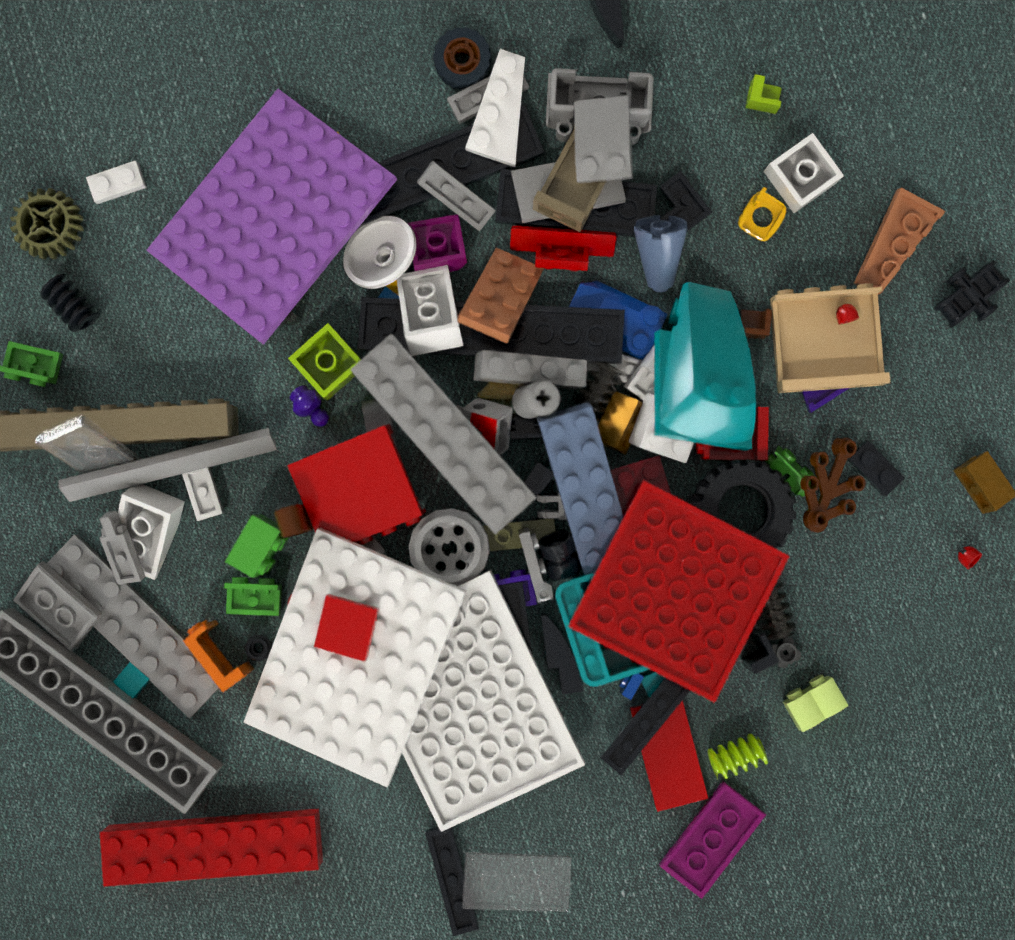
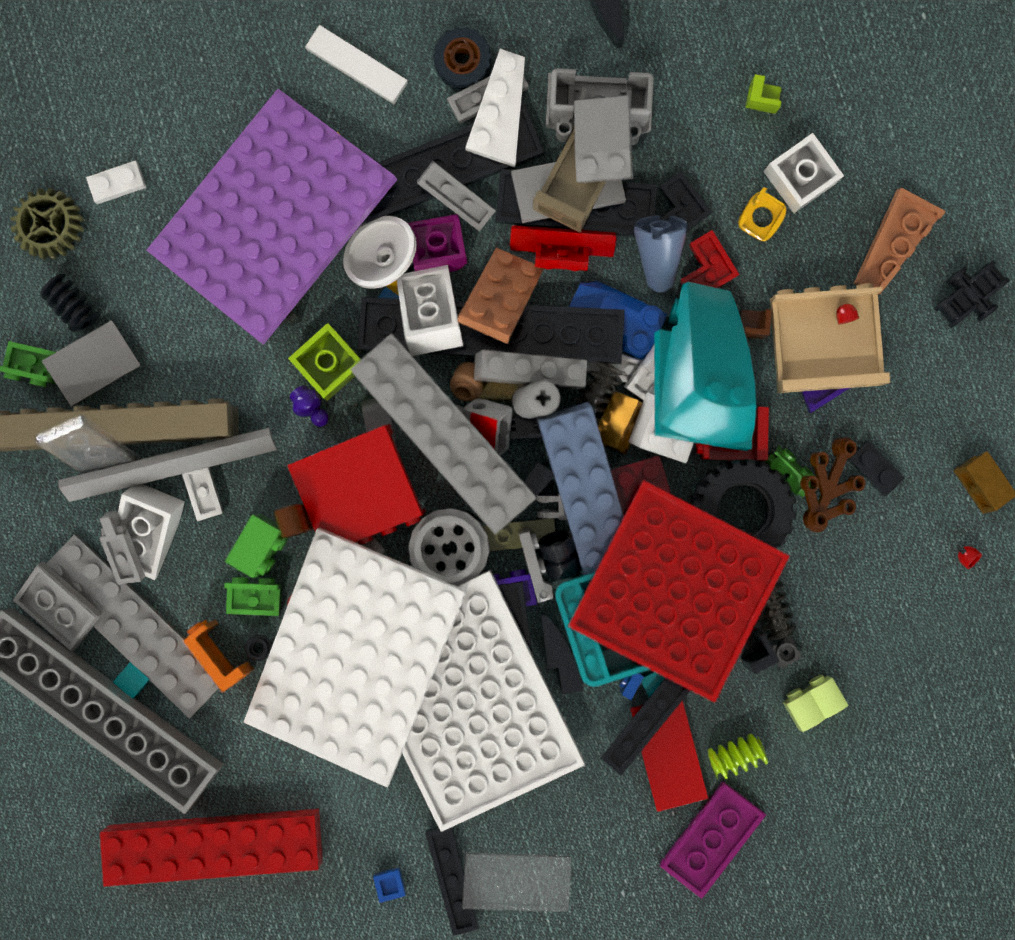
red tile [314,594,380,662] -> none
none -> light grey tile [42,320,141,406]
none -> white tile [305,25,408,104]
none -> blue plate [373,867,406,903]
none -> medium nougat head [450,362,487,401]
none -> red plate [680,230,740,288]

